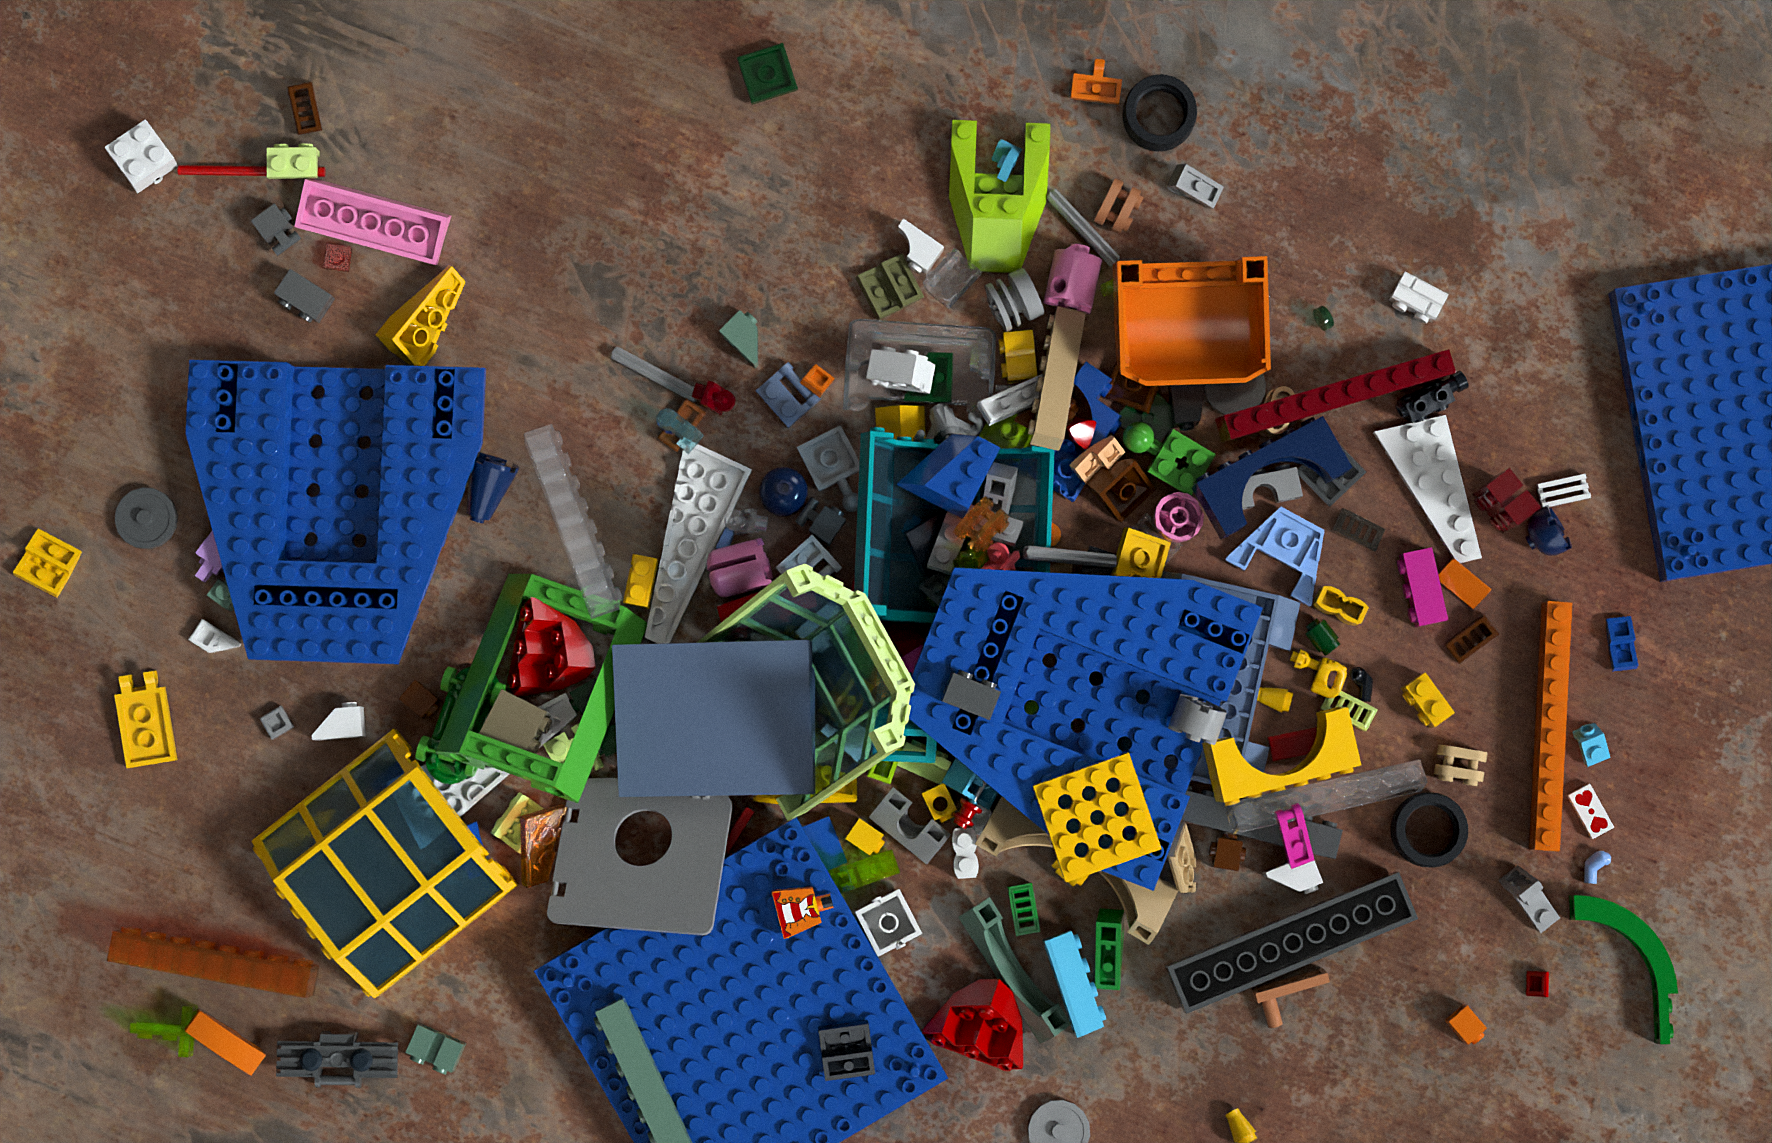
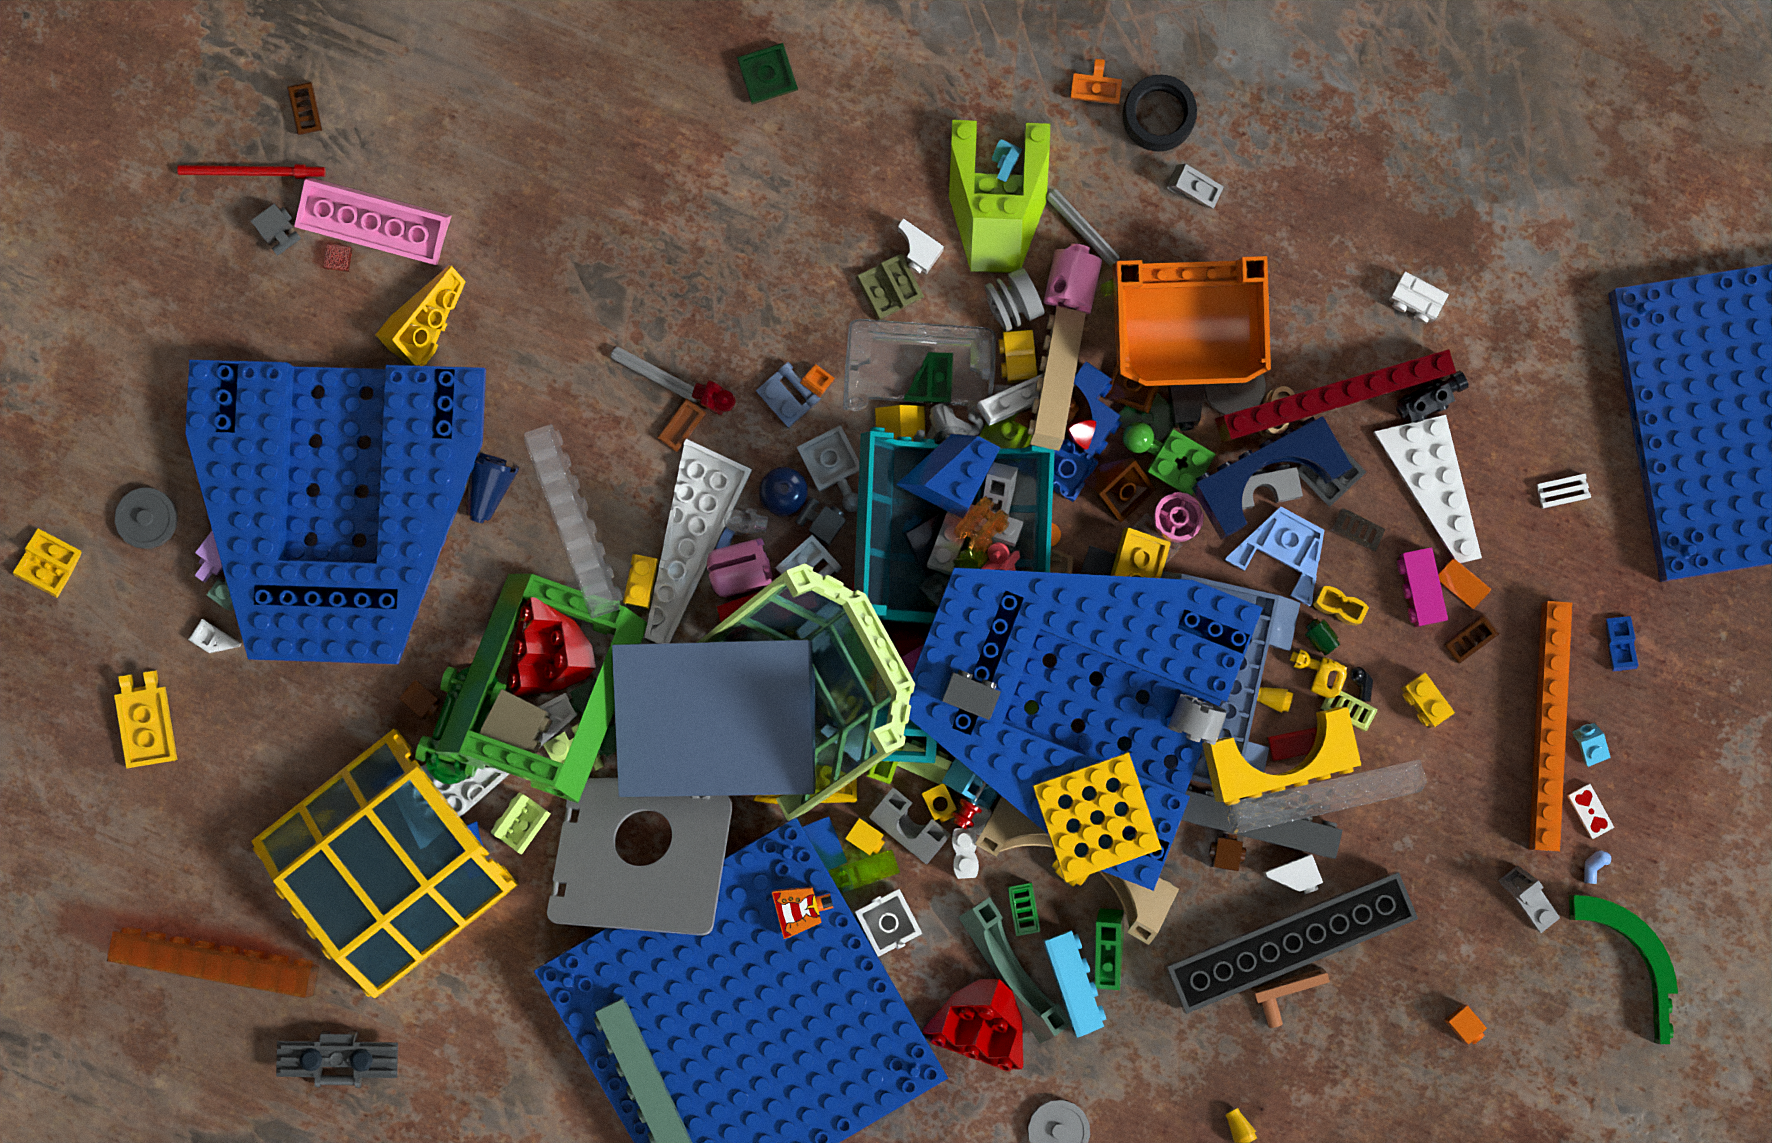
white brick [105,119,178,194] -> none
clear neon green bracket [130,1005,198,1057] -> none
orange slope [184,1009,266,1076] -> none
light grey tile [259,706,294,740] -> none
yellowish green bracket [267,143,320,179] -> none
dark grey brick [274,269,335,323] -> none
white slope [312,702,366,741] -> none
sand green brick [405,1024,466,1075] -> none
clear orange wing [520,804,567,888] -> none
clear light blue leg [656,408,704,455] -> none
sand green slope [719,310,759,368] -> none
red tile [725,807,755,854] -> none
black slope [818,1020,875,1081] -> none
white brick [866,346,935,394] -> none
clear bracket [922,248,982,309] -> none
light grey axle [1023,546,1117,568] -> none
light nougat slope [1069,435,1125,483] -> none
nougat brick [1094,178,1144,234] -> none
tan tile [1167,821,1196,893] -> none
dark pink plate [1274,803,1314,869] -> none
clear green tile [1313,306,1334,331] -> none
black tyre [1390,792,1468,867] -> none
tan brick [1434,745,1487,786] -> none
dark red piece [1472,468,1541,533] -> none
dark blue cylinder [1525,505,1572,556] -> none
red slope [1526,971,1549,997] -> none

